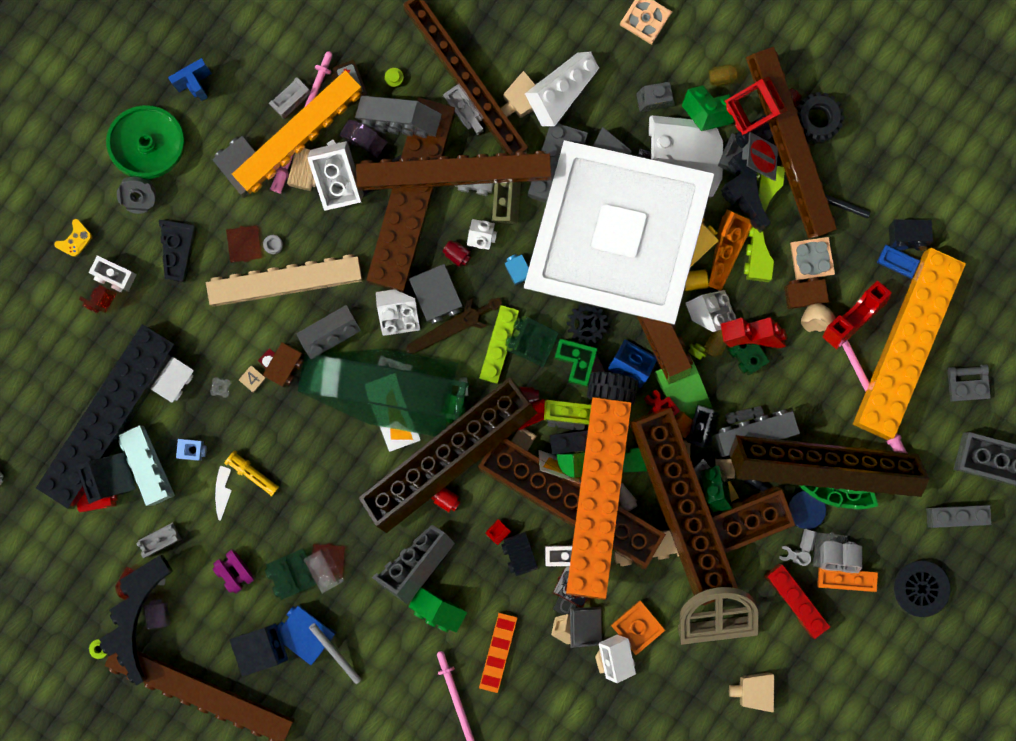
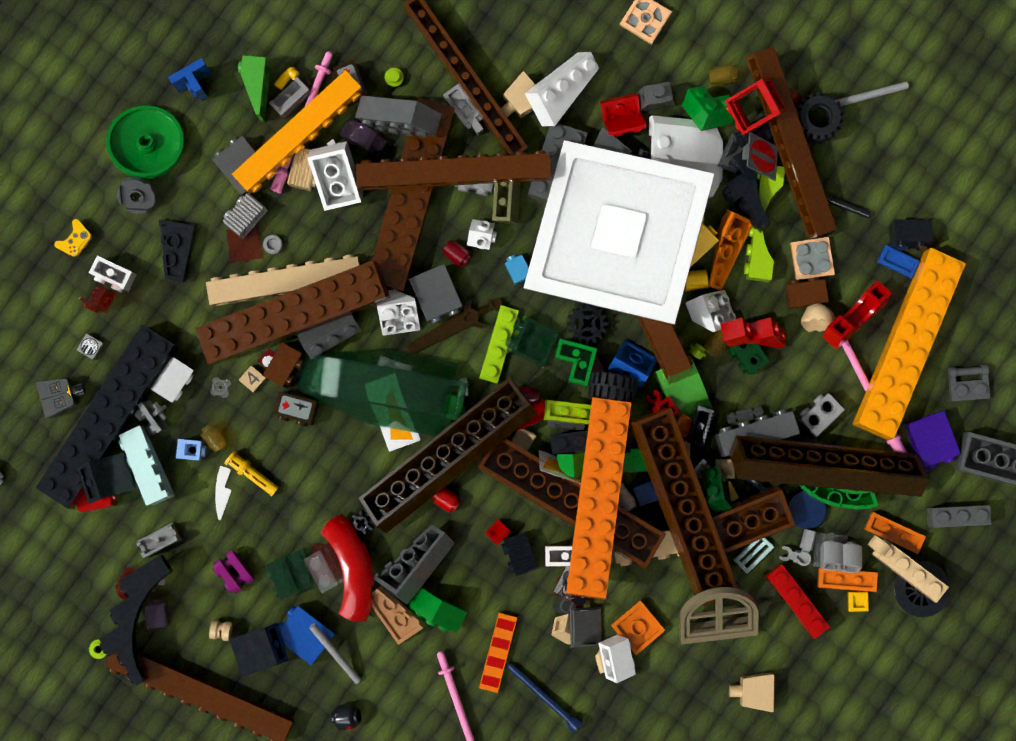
none -> dark grey torso [36,379,86,418]
none -> light grey tile [77,334,104,360]
none -> dark grey hips [134,399,170,436]
none -> reddish brown brick [195,260,390,365]
none -> clear yellow brick [200,423,228,453]
none -> tan wheel [209,619,233,641]
none -> light grey brick [223,193,268,239]
none -> bright green slope [238,55,271,122]
none -> yellow arm [274,67,299,90]
none -> brick [274,392,319,427]
none -> red brick [321,514,374,622]
none -> black head [331,704,362,730]
none -> black gear [352,509,375,534]
none -> medium nougat wing [371,586,427,645]
none -> dark blue piece [508,663,583,733]
none -> red bracket [600,93,647,136]
none -> dark blue piece [631,480,658,506]
none -> light aqua tile [733,538,774,574]
none -> light grey brick [798,393,845,437]
none -> light grey bar [834,81,909,107]
none -> yellow tile [848,592,869,612]
none -> orange plate [864,512,926,554]
none -> tan hinge [868,535,949,603]
none -> dark purple brick [904,411,961,470]

